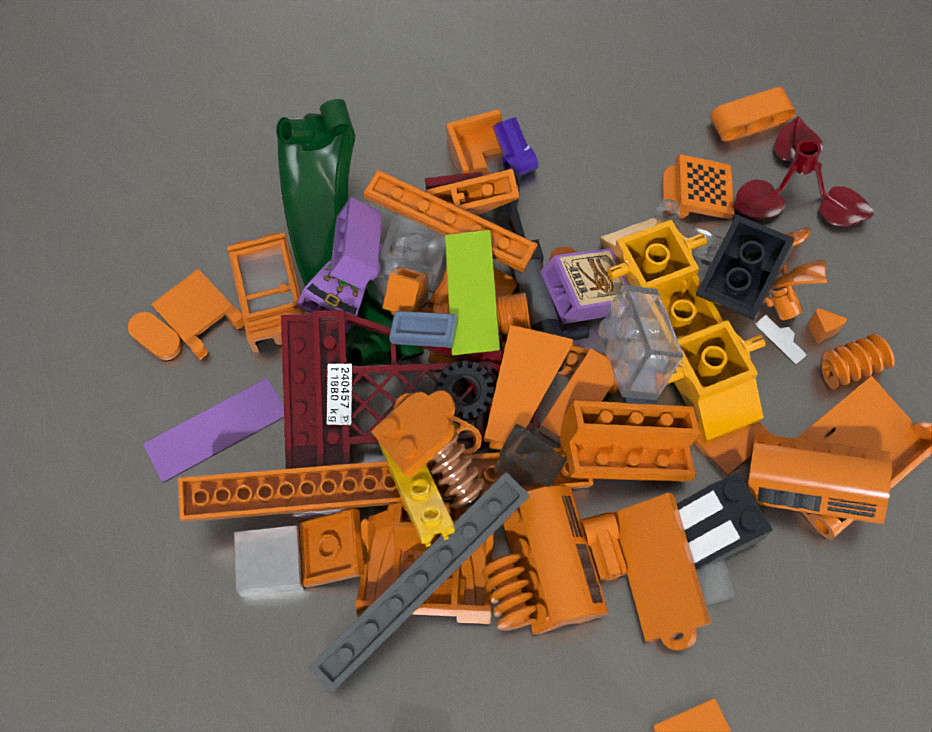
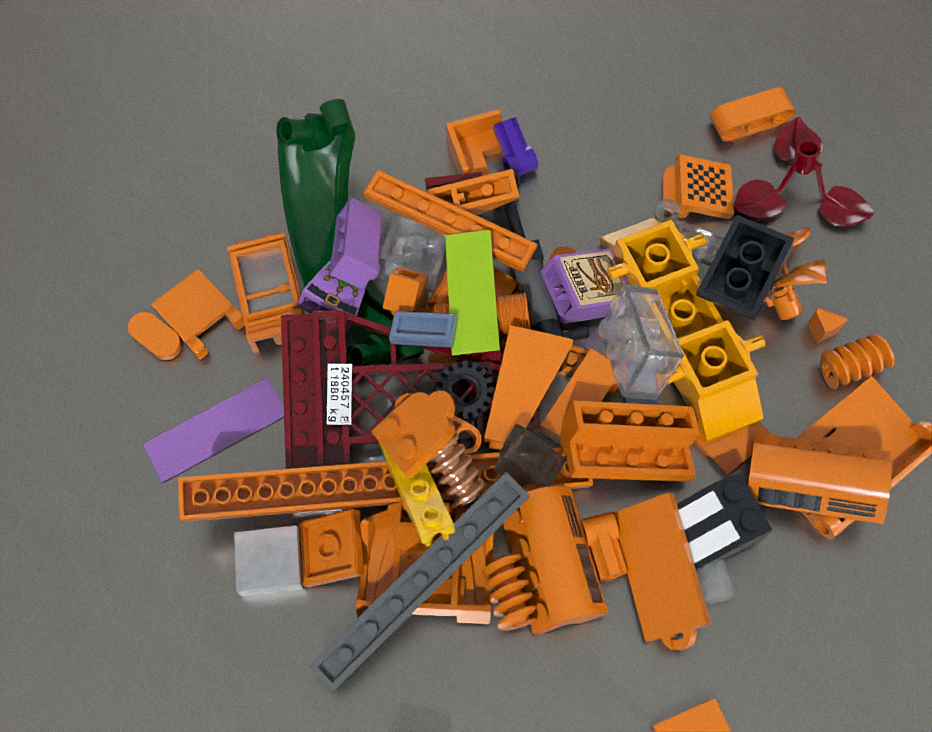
white sticker [755,315,807,364] -> none

